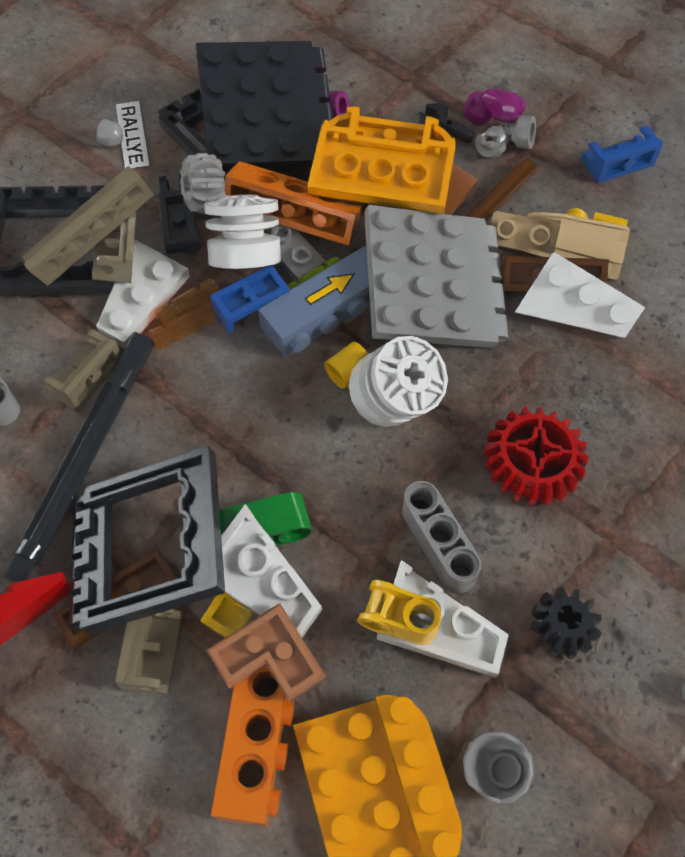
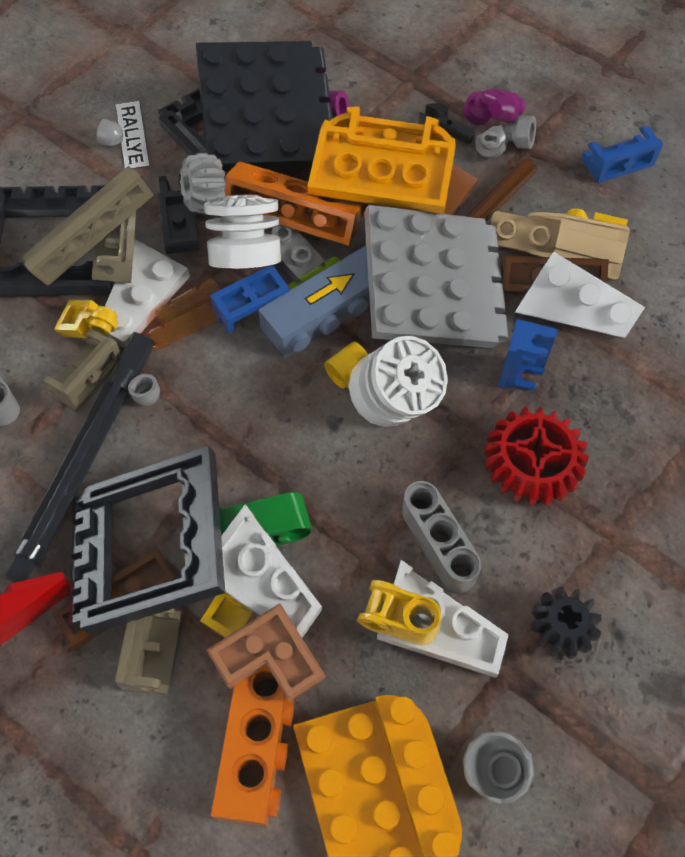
none -> yellow plate [54,300,118,338]
none -> light grey hinge [128,374,160,406]
none -> blue hinge [498,319,558,391]

